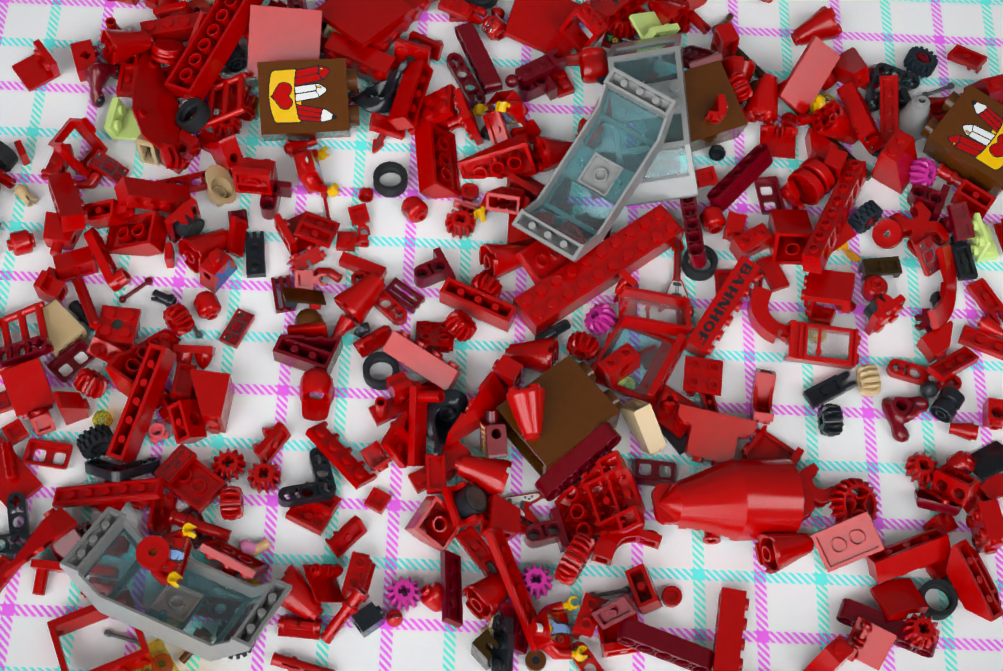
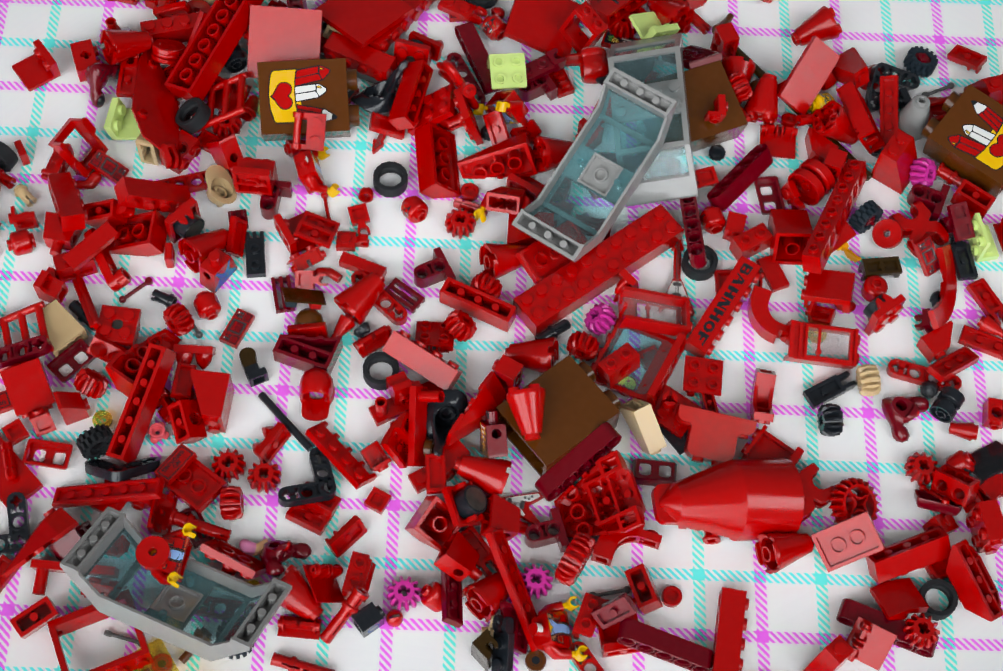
none -> red bracket [8,206,39,231]
none -> red brick [9,596,61,639]
none -> red tile [62,221,120,272]
none -> leg [239,347,269,387]
none -> black bar [258,392,314,452]
none -> dark red head [260,540,312,578]
none -> plate [290,111,326,151]
none -> reddish brown tile [423,439,434,457]
none -> red torso [434,531,483,582]
none -> red plant [436,60,479,110]
none -> yellowish green bracket [487,53,527,90]

